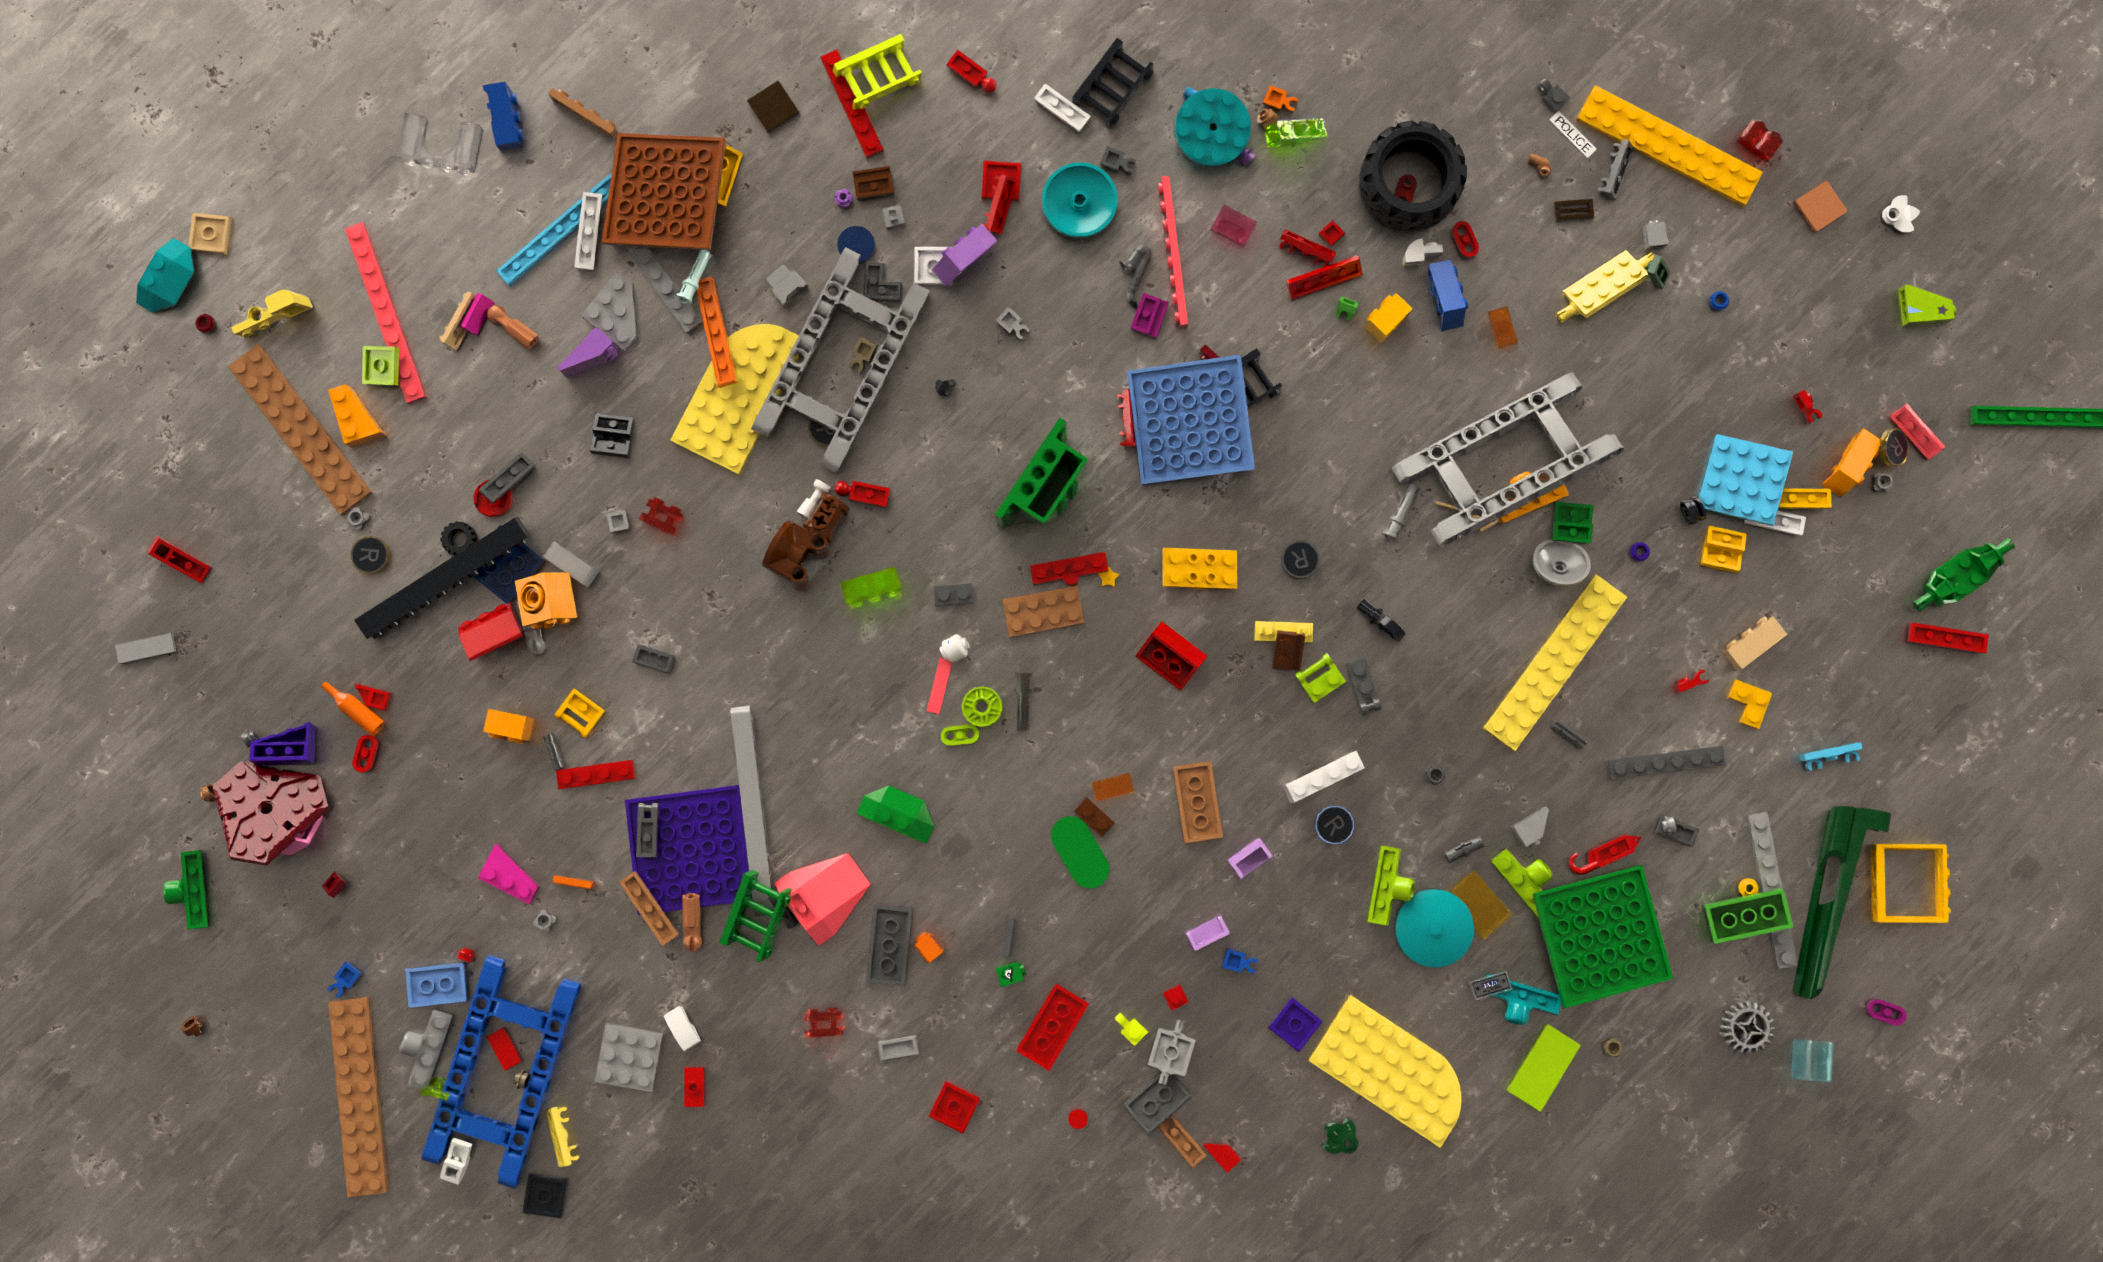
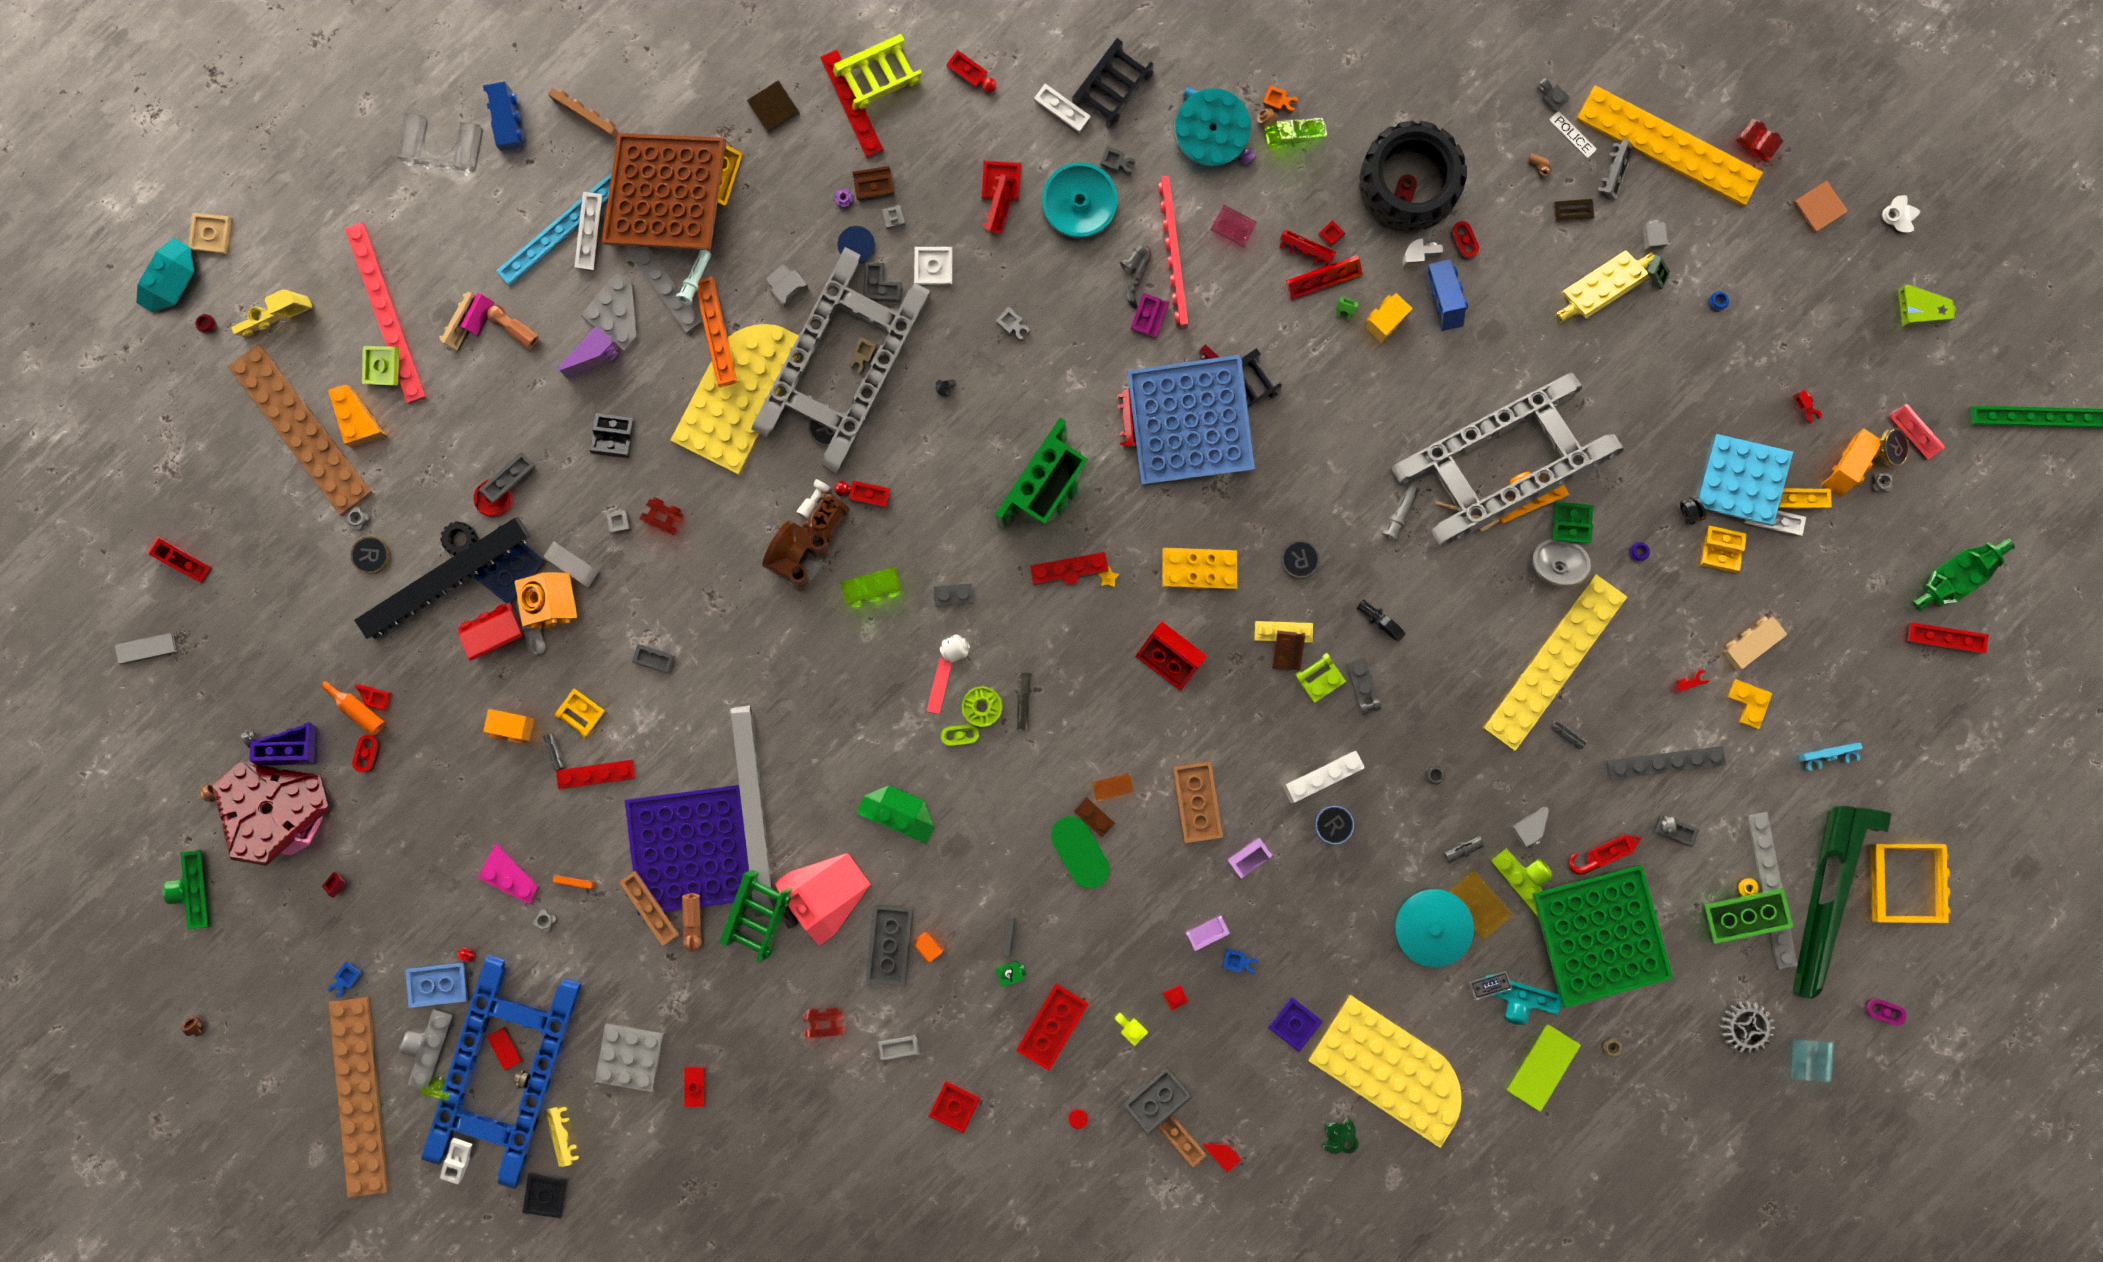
dark grey plate [636,803,659,858] -> none
white slope [664,1006,701,1051] -> none
medium lavender wedge [932,224,997,287] -> none
medium nougat plate [1002,586,1084,638] -> none
light grey plate [1147,1020,1196,1086] -> none
lime plate [1368,845,1415,926] -> none
clear orange plate [1488,306,1518,348] -> none

